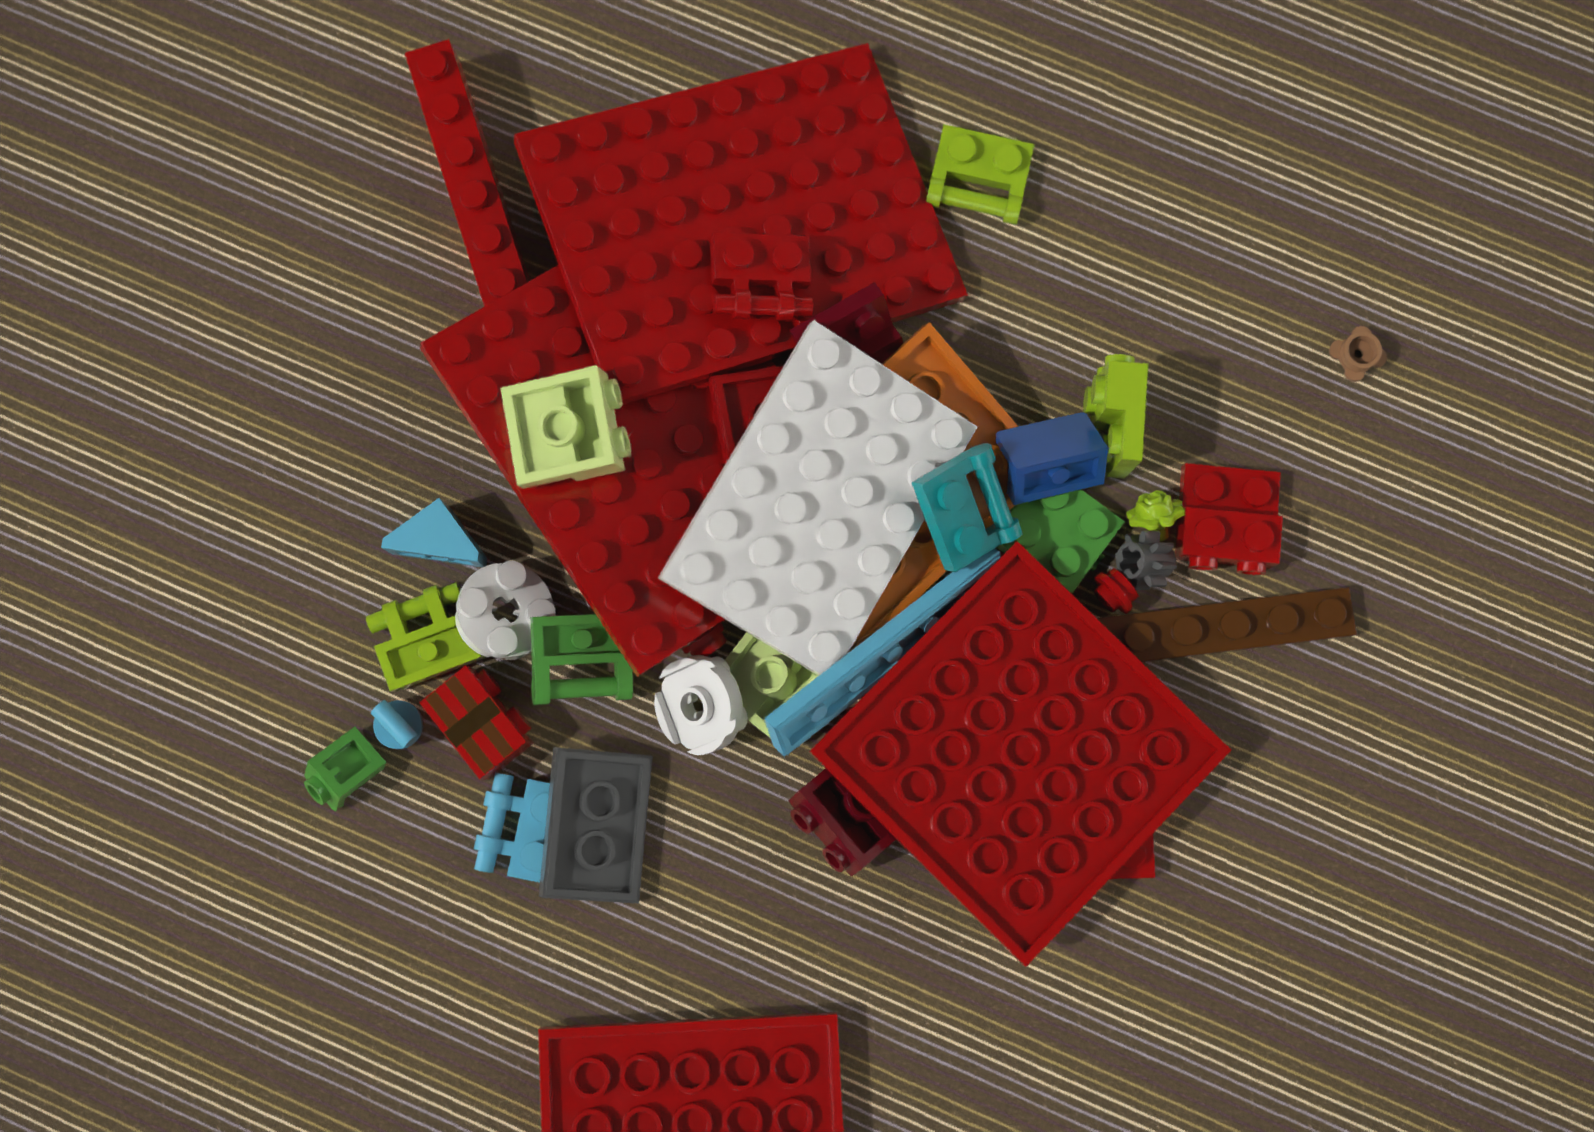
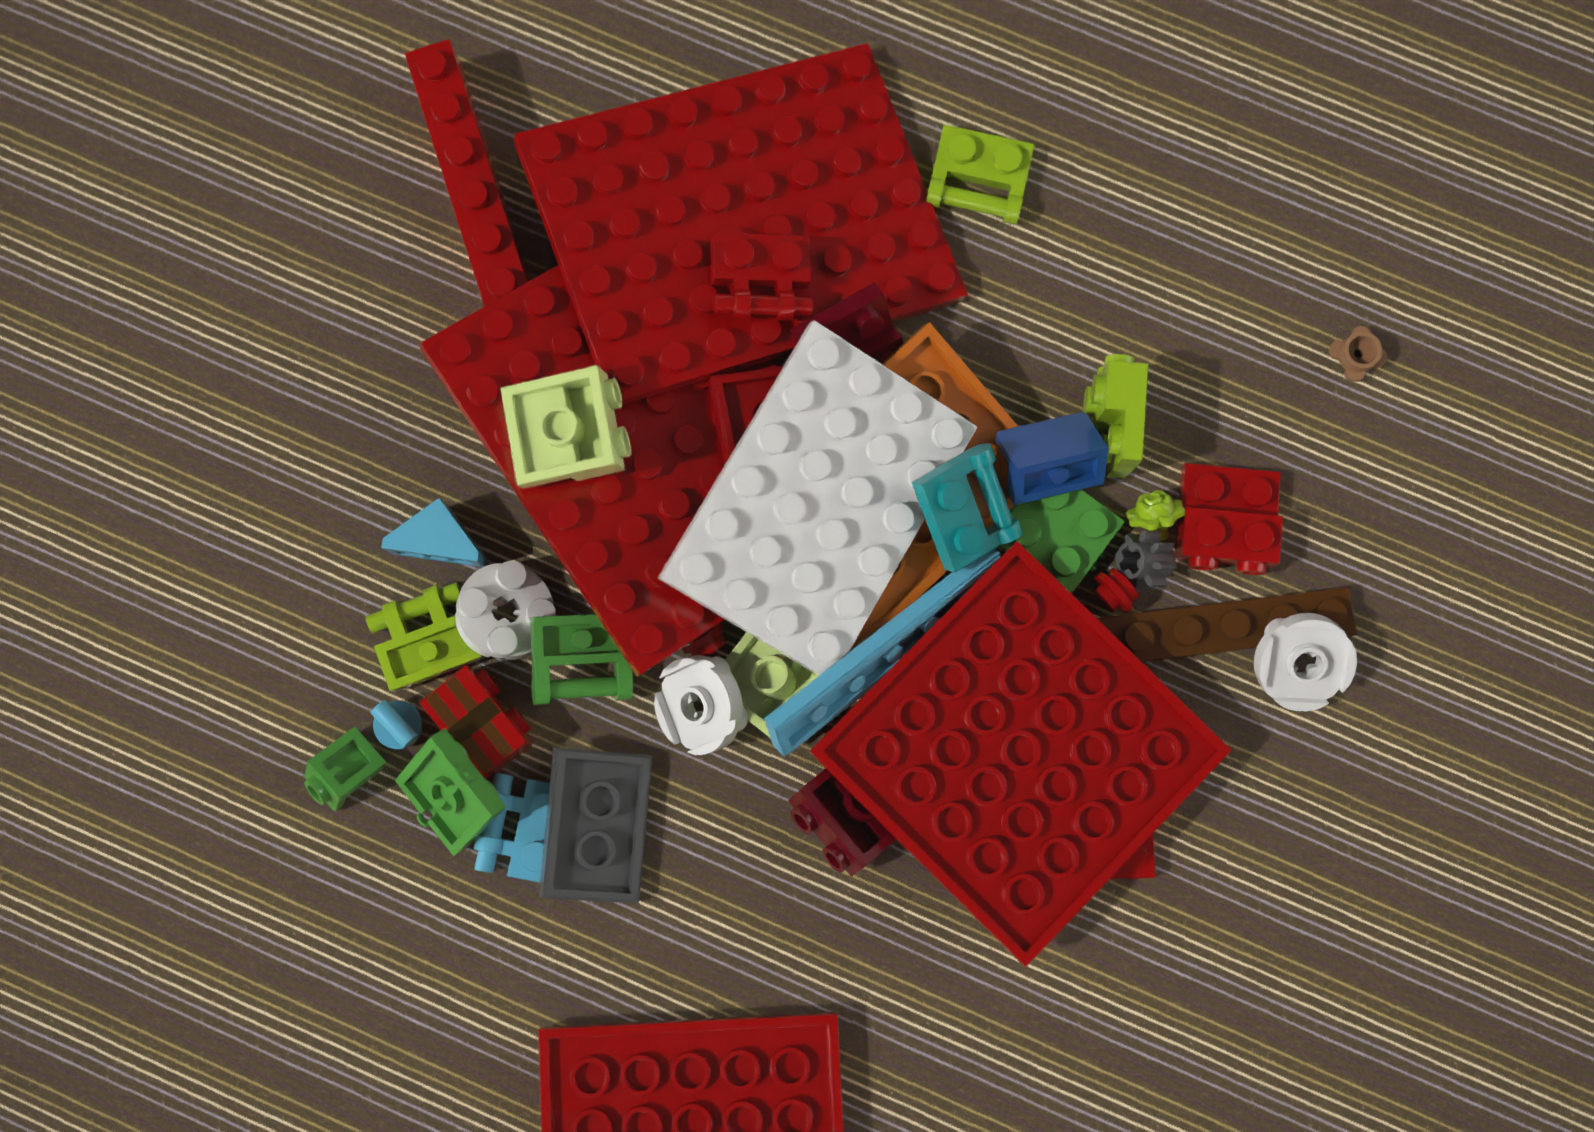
none -> bright green plate [395,728,506,856]
none -> white plate [1254,613,1357,711]

